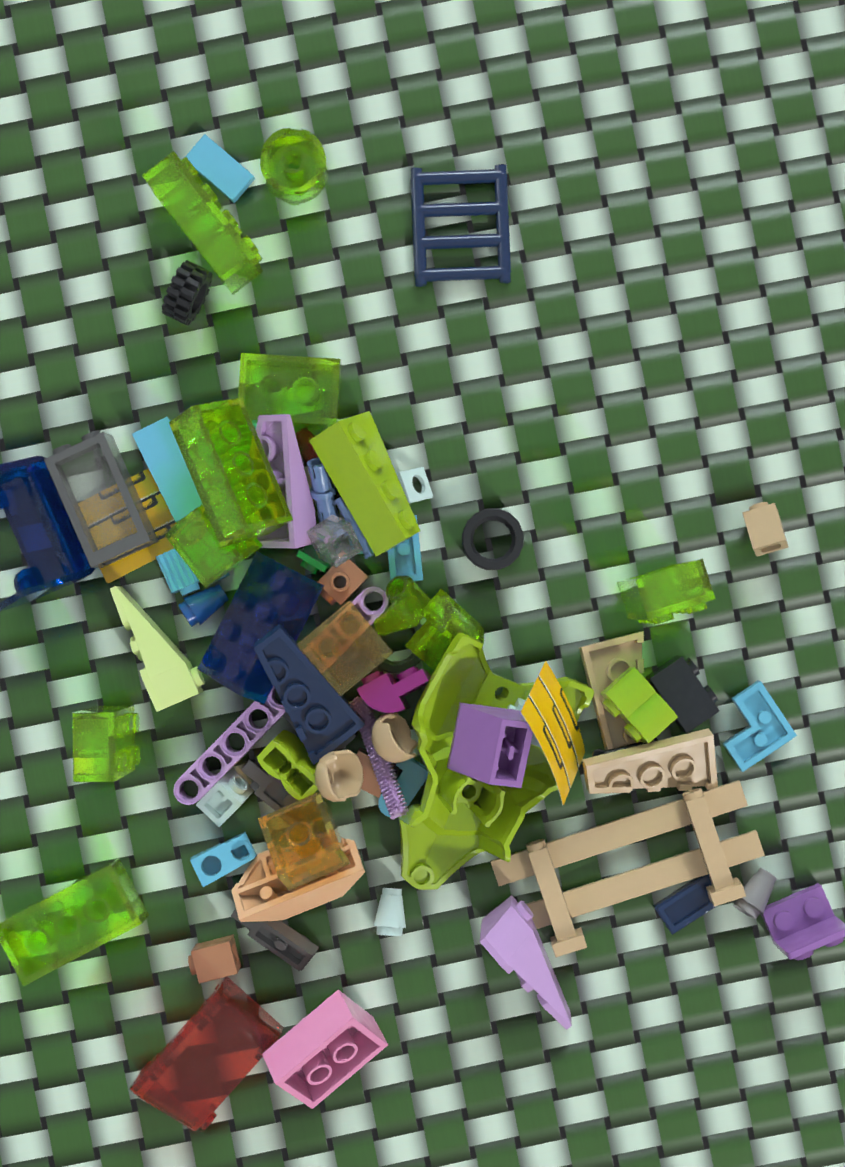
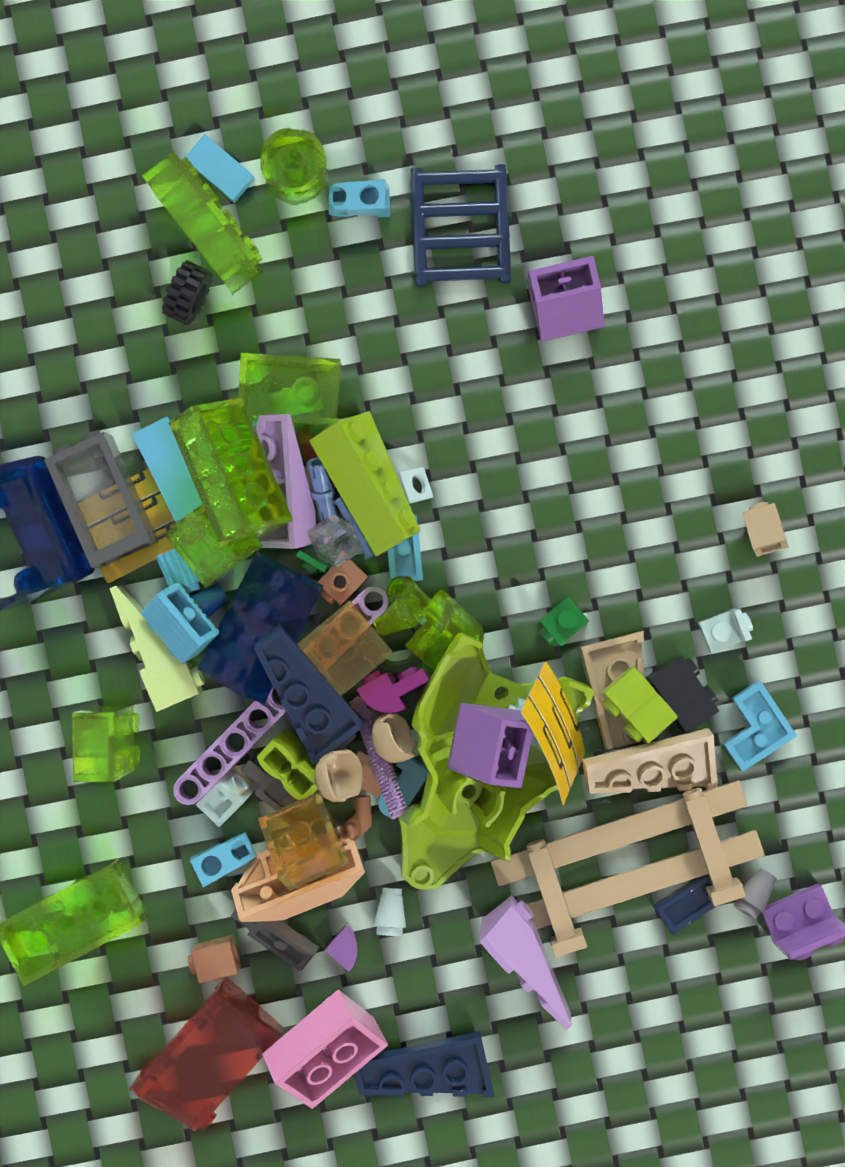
black tyre [462,508,524,570] -> none
clear neon green brick [617,559,715,625] -> none
none -> medium azure brick [140,583,219,664]
none -> medium lavender tile [325,924,358,972]
none -> medium azure leg [328,179,390,218]
none -> nougat arm [339,795,372,841]
none -> dark blue wing [355,1031,494,1097]
none -> medium lavender slope [526,256,605,342]
none -> green bracket [538,596,589,647]
none -> light aqua bracket [698,609,753,653]

